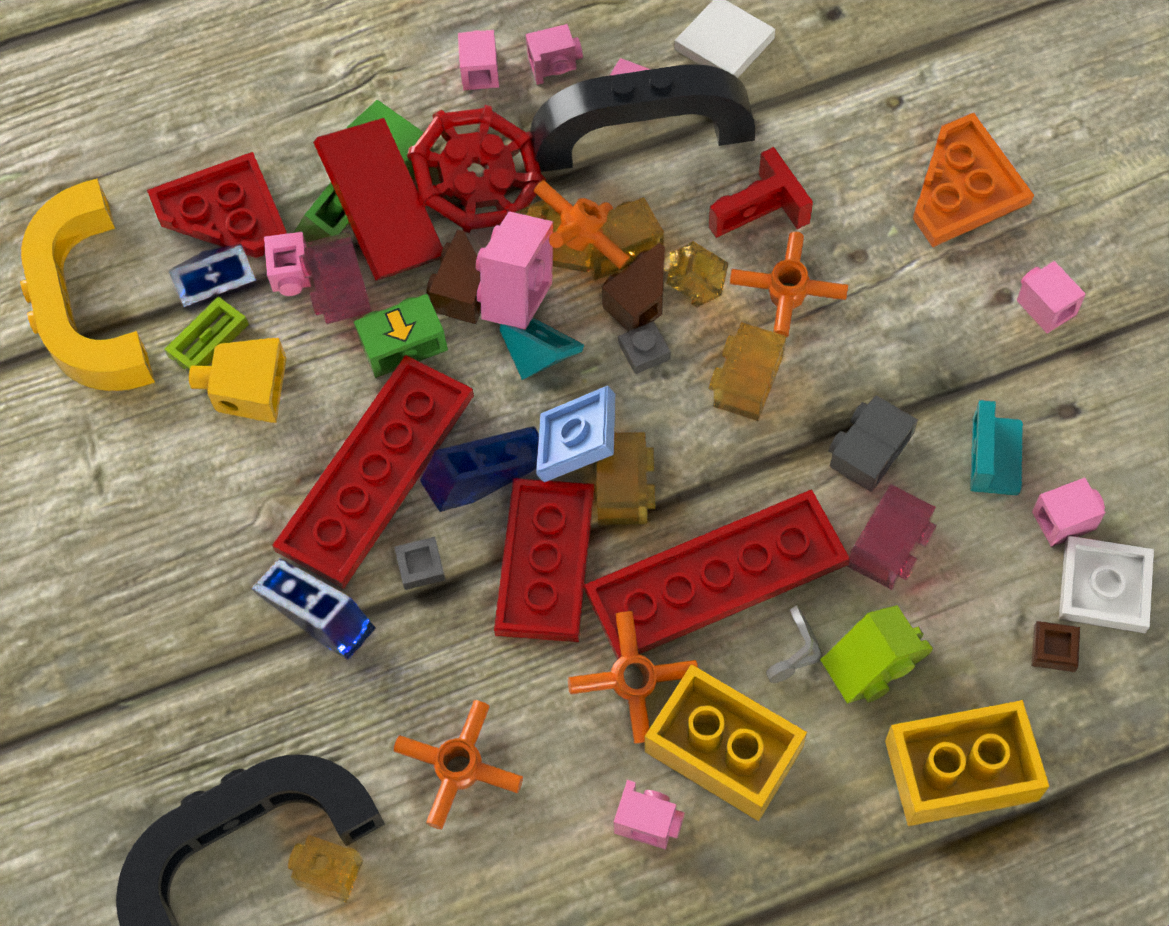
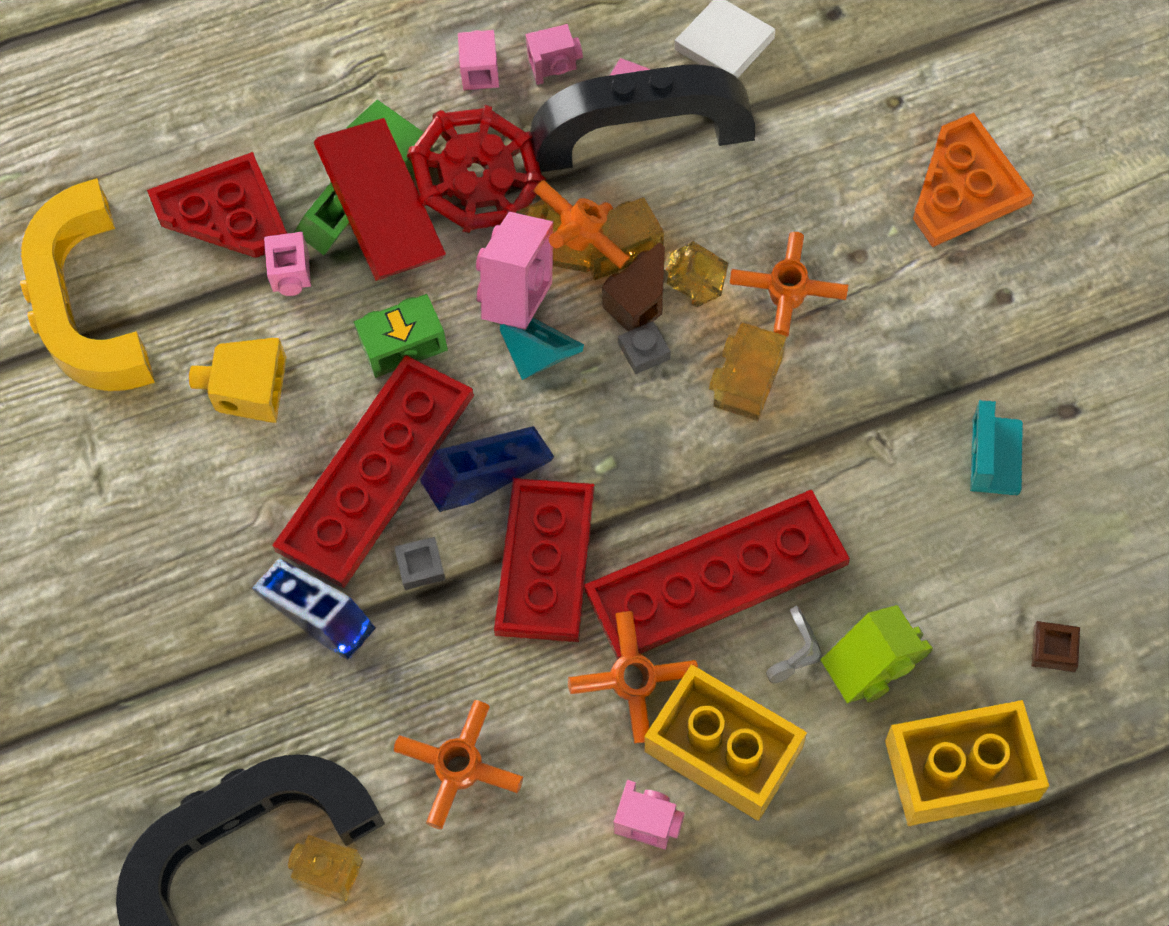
lime tile [164,297,249,371] -> none
clear blue slope [169,244,256,307] -> none
clear pink brick [299,231,372,324] -> none
reddish brown slope [426,229,481,324] -> none
light blue tile [536,386,616,482] -> none
clear yellow brick [597,432,655,525] -> none
red bracket [709,147,813,238] -> none
dark grey brick [828,395,918,492] -> none
clear pink brick [847,484,937,590] -> none
bright pink brick [1017,261,1086,333] -> none
bright pink brick [1032,478,1105,547] -> none
white tile [1059,536,1154,633] -> none

